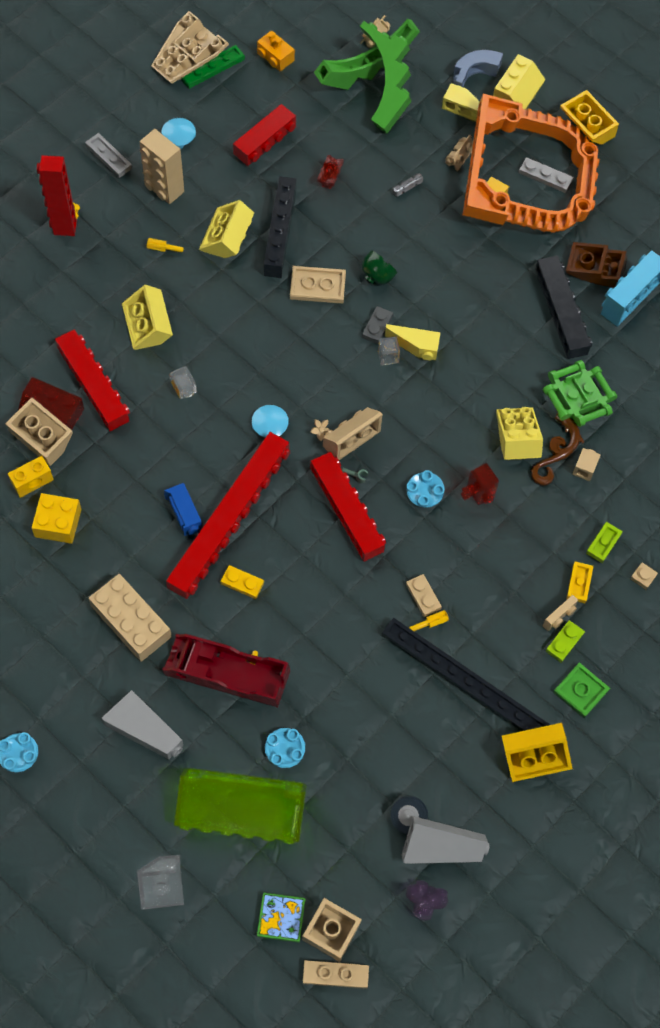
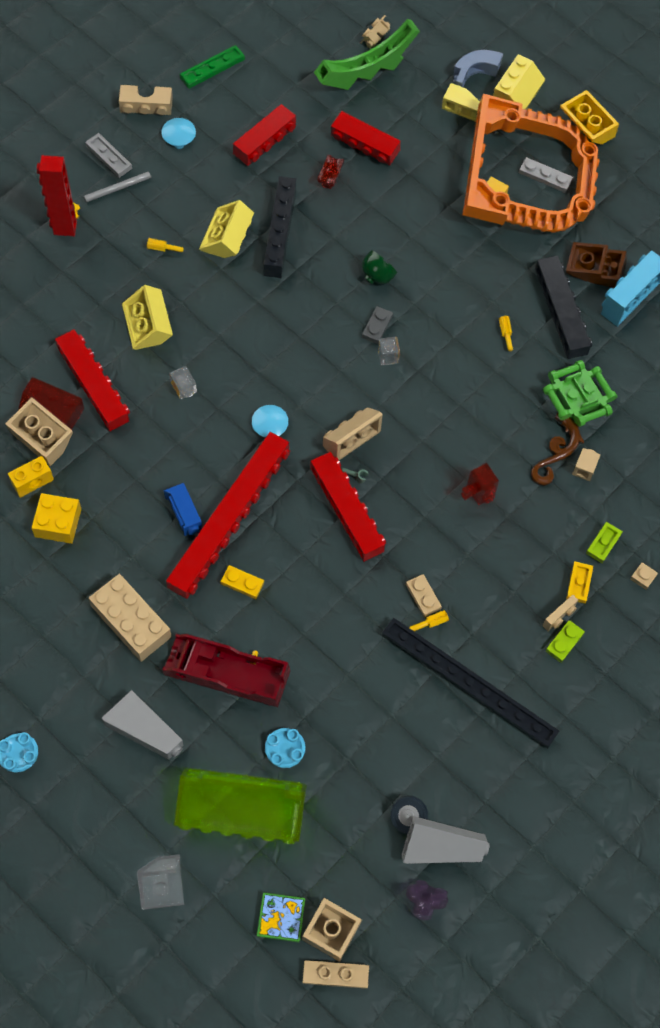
tan brick [139,129,184,204] -> none
tan wedge [151,11,229,84] -> none
light orange brick [257,31,295,71] -> none
tan tile [290,266,346,303] -> none
tan plant [310,419,330,441] -> none
bright green arch [360,21,412,134] -> none
light yellow slope [385,324,440,360] -> none
flat silver axle [392,173,423,197] -> none
medium azure dish [407,470,445,508] -> none
tan hinge [445,135,473,171] -> none
light yellow slope [496,407,543,460] -> none
yellow slope [502,723,573,782] -> none
bright green tile [554,662,610,718] -> none
none -> light grey bar [84,171,151,202]
none -> tan arch [119,85,173,115]
none -> red brick [331,111,401,165]
none -> yellow axle [499,316,513,351]

